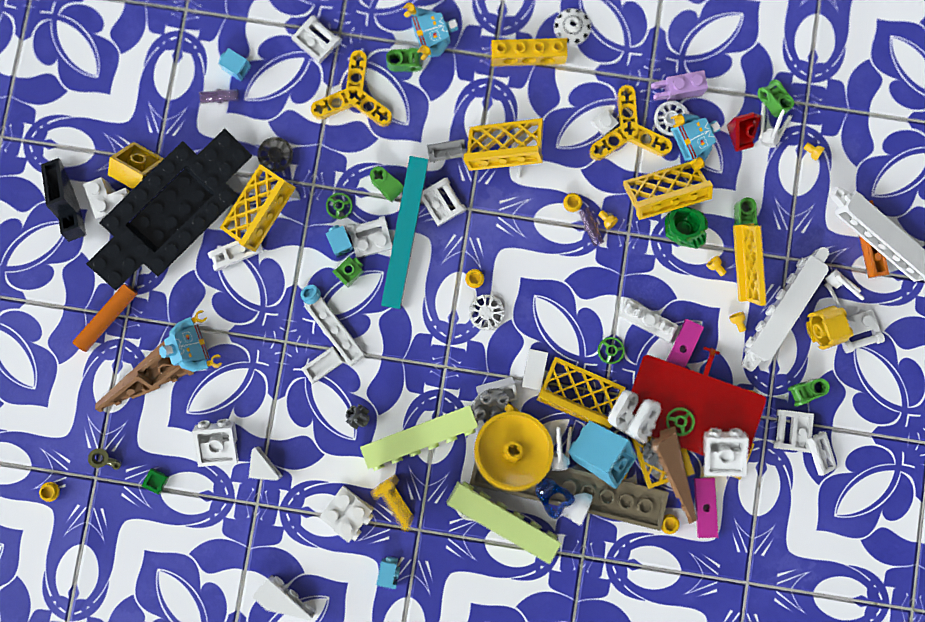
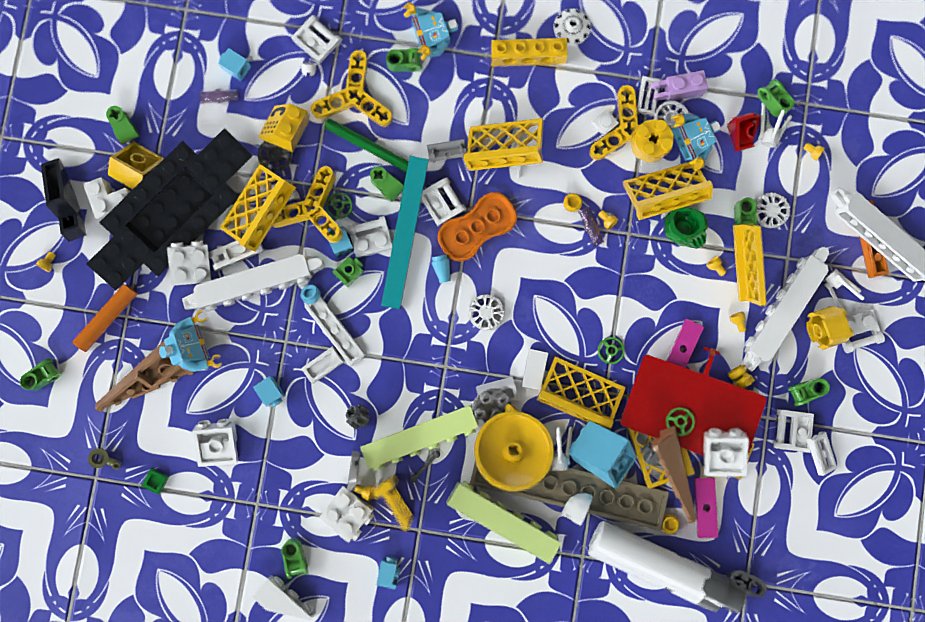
yellow plate [39,482,60,502] -> none
white slope [249,447,283,480] -> none
yellow plate [465,269,484,288] -> none
clear blue piece [535,477,575,519] -> none
white piece [608,390,661,443] -> none
white plate [618,299,678,343] -> none
none -> bright green piece [20,358,62,391]
none -> yellow piece [36,252,56,272]
none -> bright green piece [106,106,140,145]
none -> white plate [167,241,211,286]
none -> white hinge [182,254,325,312]
none -> medium azure brick [253,376,285,407]
none -> yellow slope [258,104,309,152]
none -> yellow piece [272,166,343,243]
none -> bright green piece [281,538,308,579]
none -> white hinge [301,62,317,77]
none -> green axle [324,119,409,173]
none -> light grey tile [347,450,360,491]
none -> yellow piece [354,484,375,502]
none -> dark grey hinge [410,450,440,482]
none -> medium azure cone [432,254,451,283]
none -> orange plate [437,192,517,262]
none -> white piece [588,521,767,613]
none -> yellow brick [631,119,674,163]
none -> white tile [636,76,661,117]
none -> yellow wheel [727,364,755,388]
none -> white wheel [756,192,790,228]

